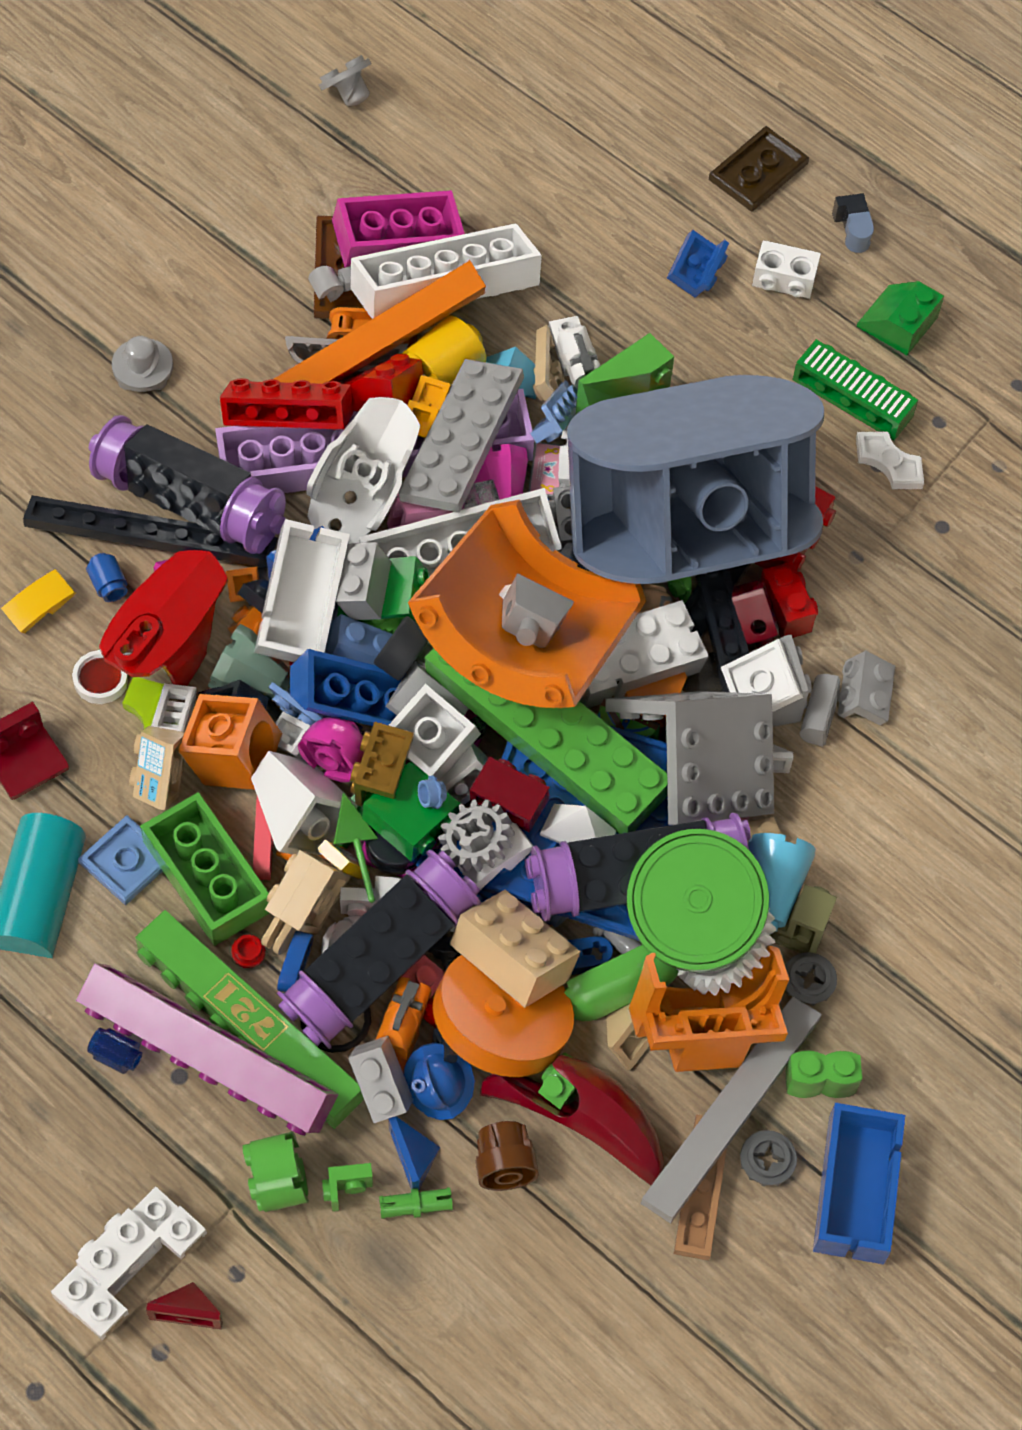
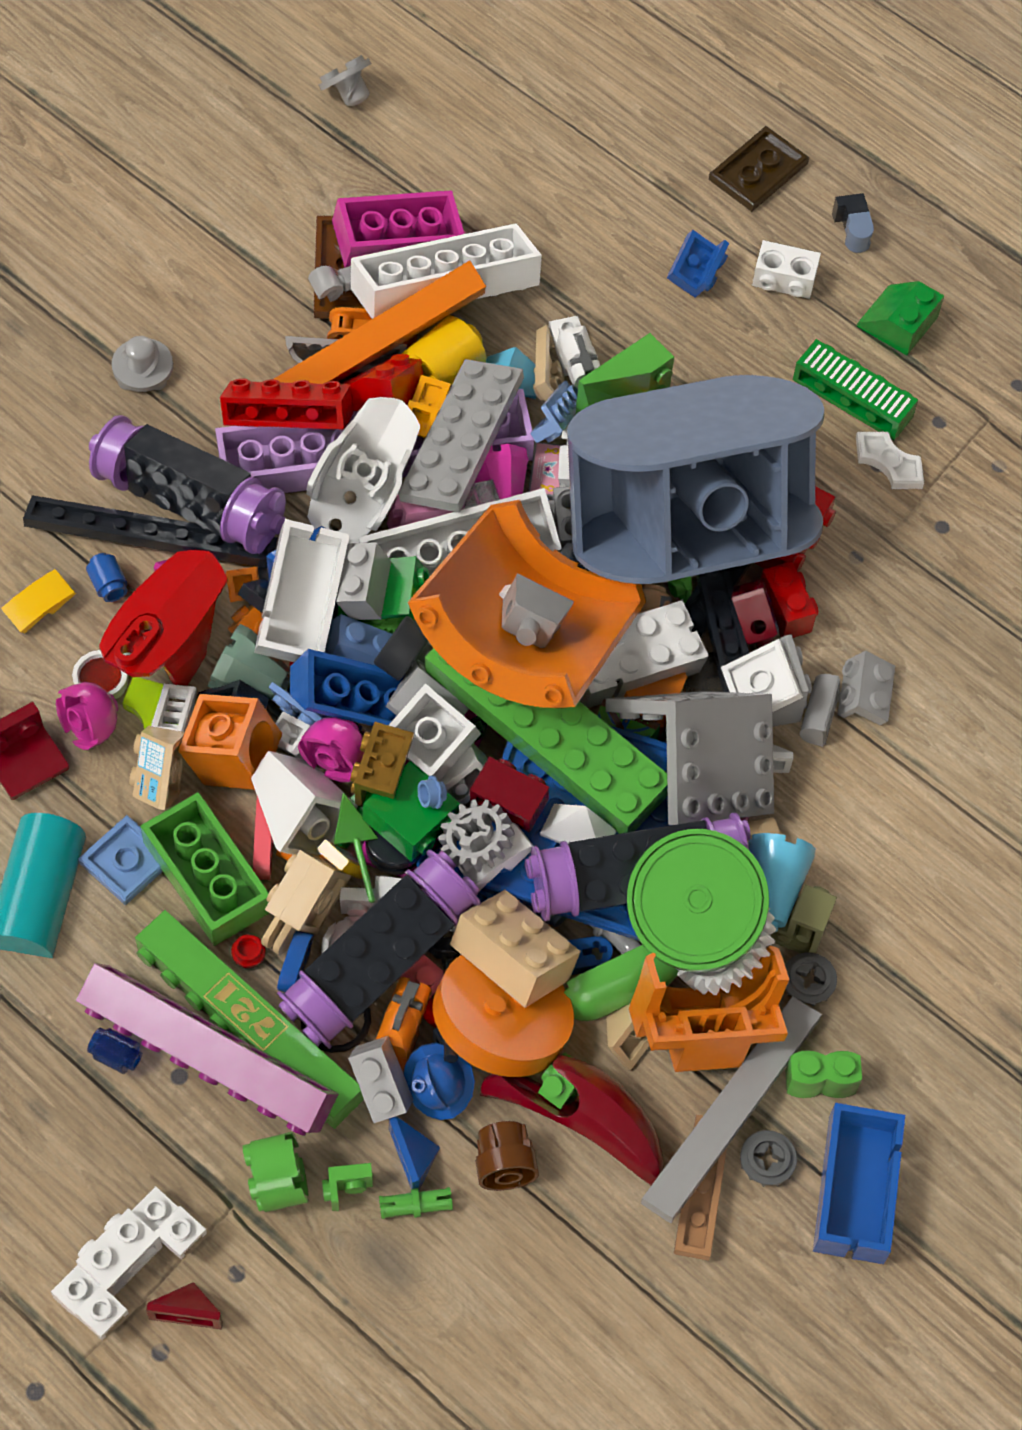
none -> dark pink cylinder [55,682,118,750]

